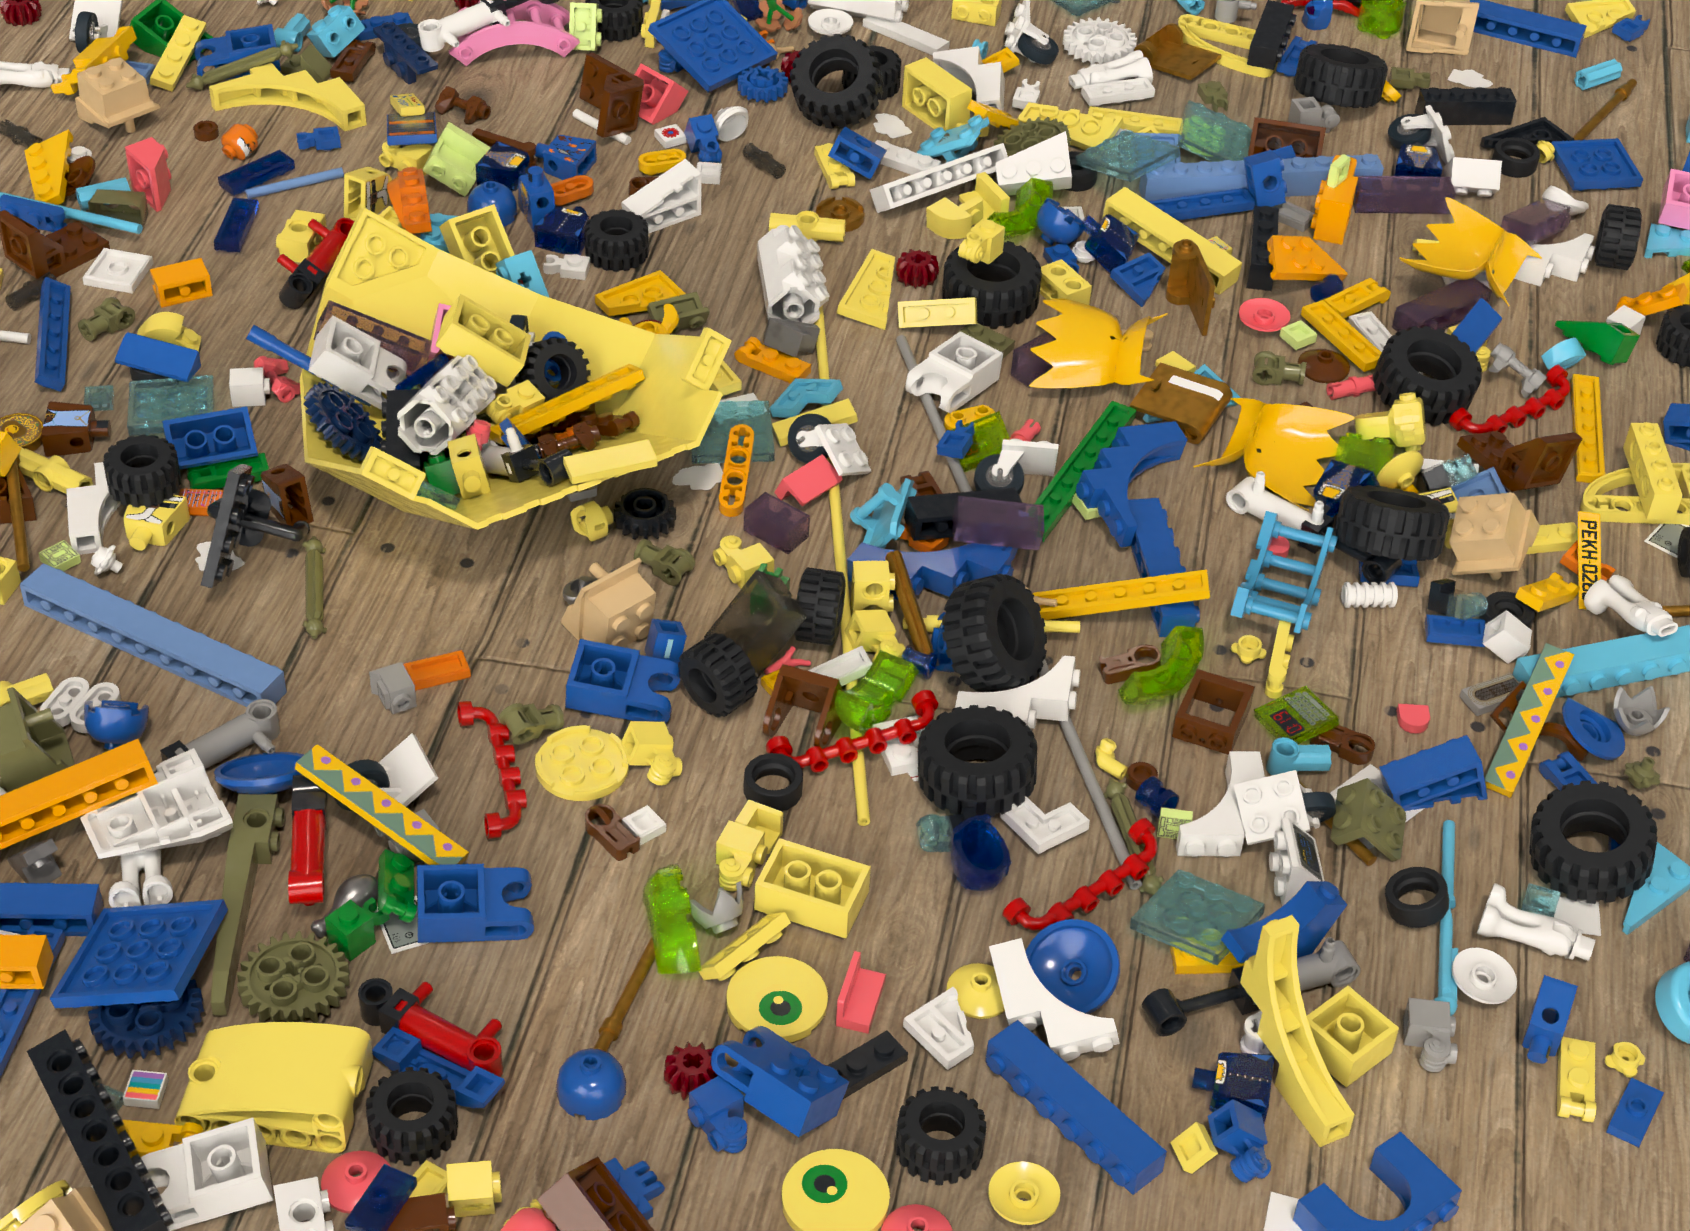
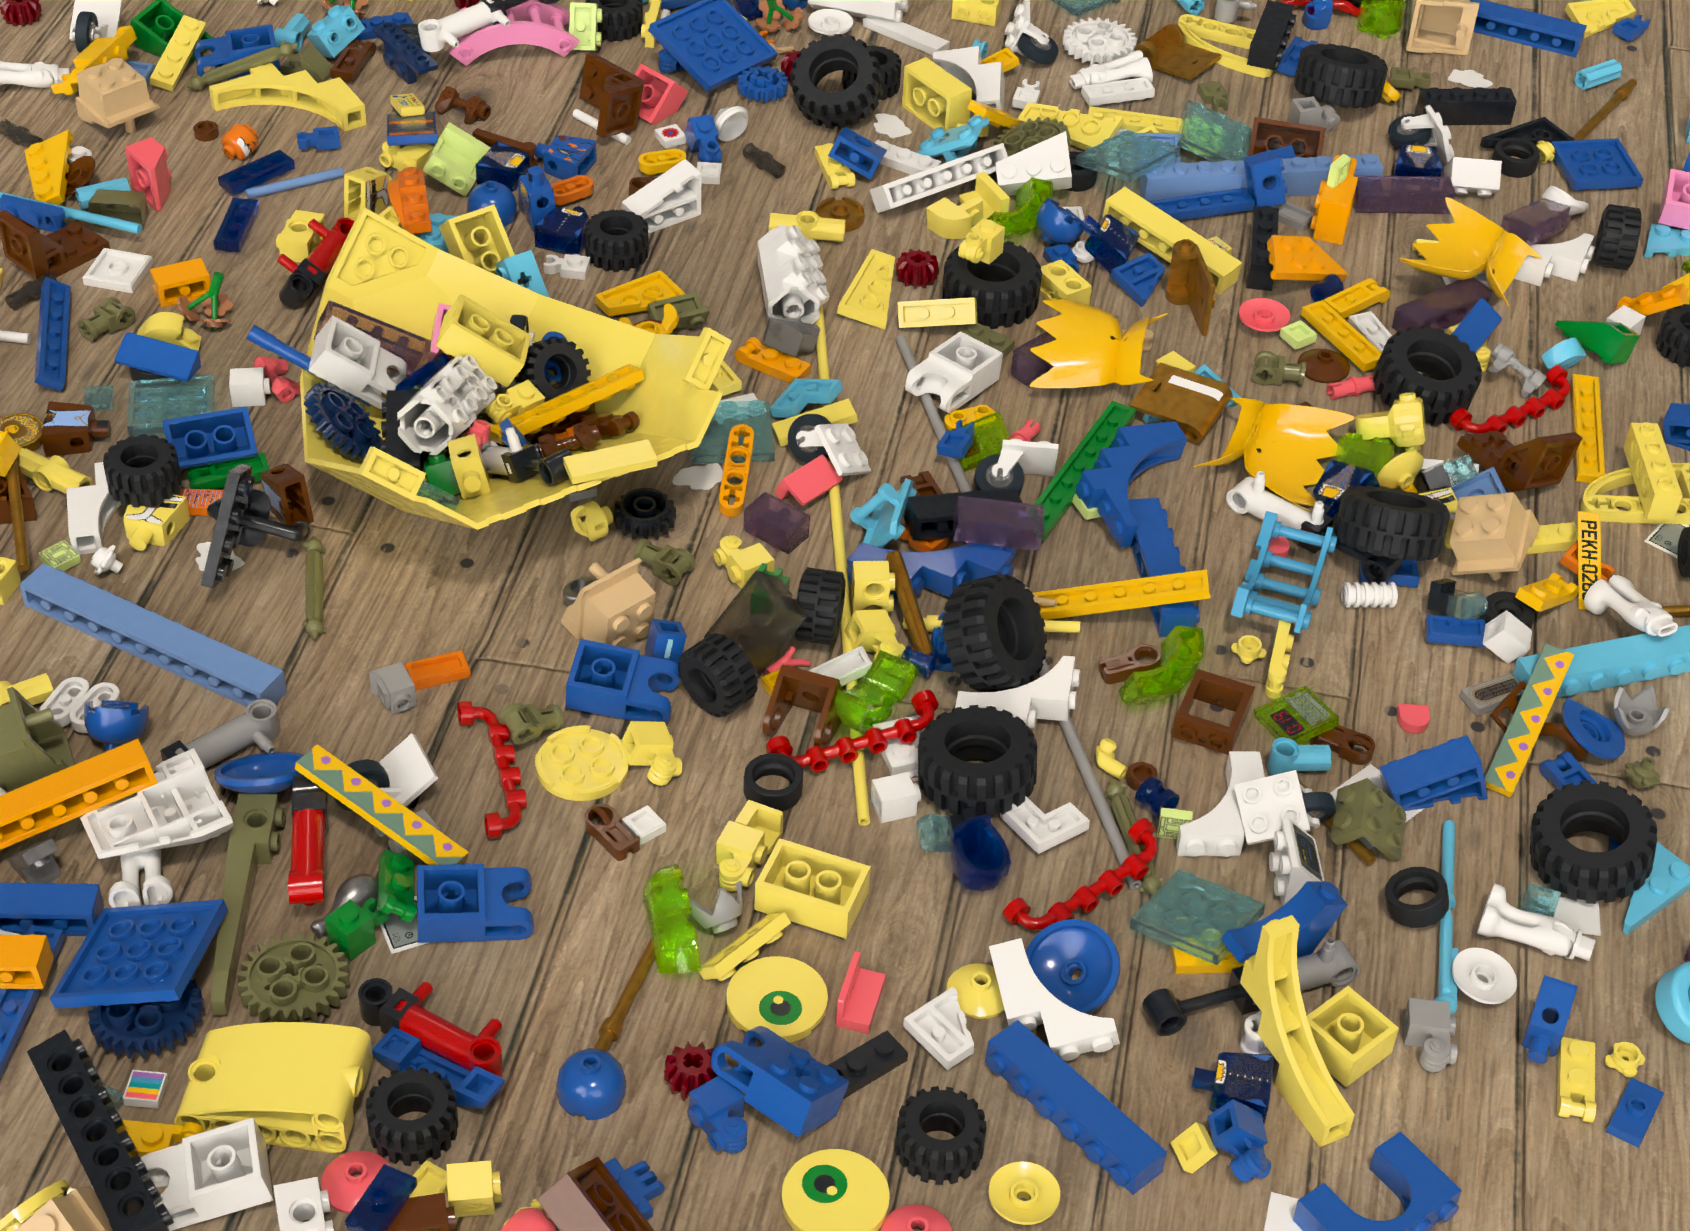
none -> nougat plant [176,272,233,330]
none -> white brick [870,772,921,823]

